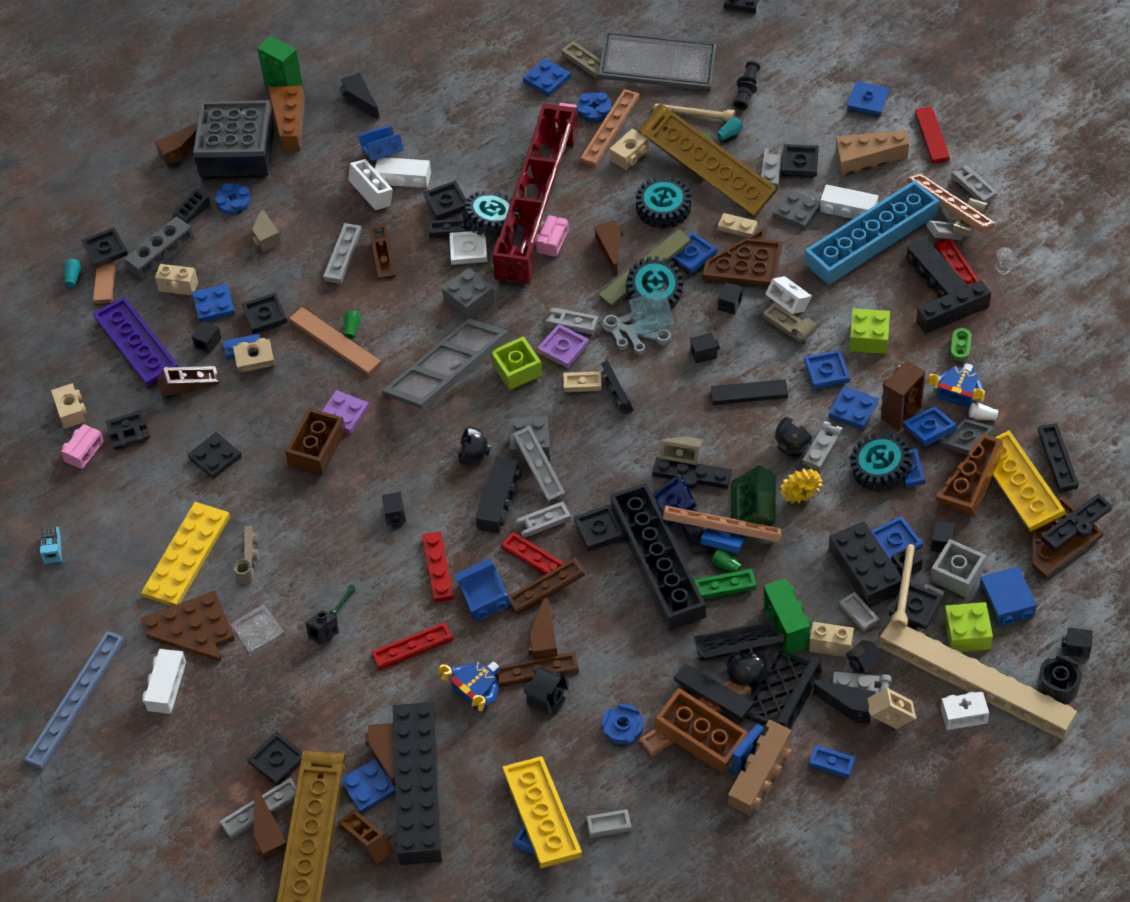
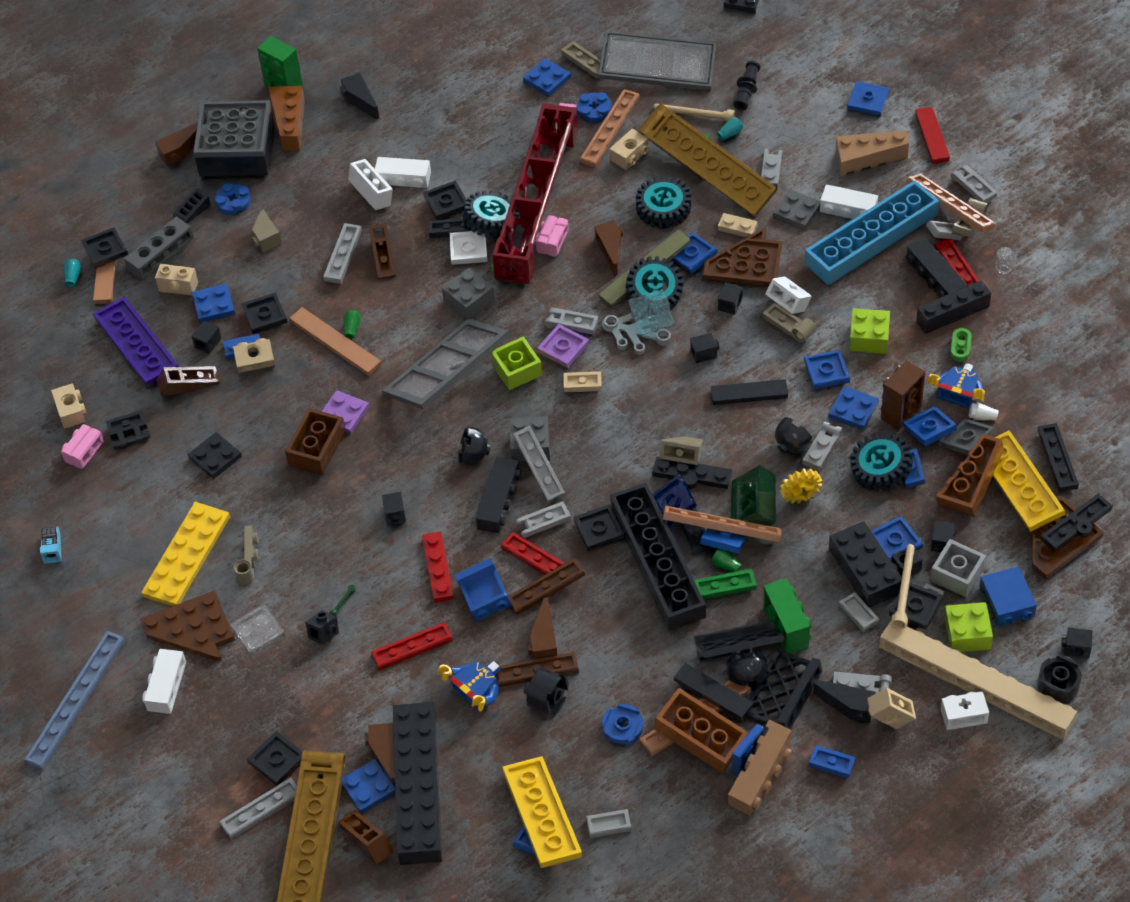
reddish brown slope [252,788,287,860] -> none
blue panel [358,125,404,161] -> none
black plate [601,360,634,414] -> none
black plate [782,144,819,176] -> none
tan brick [809,622,854,657] -> none
black brick [846,640,883,674] -> none

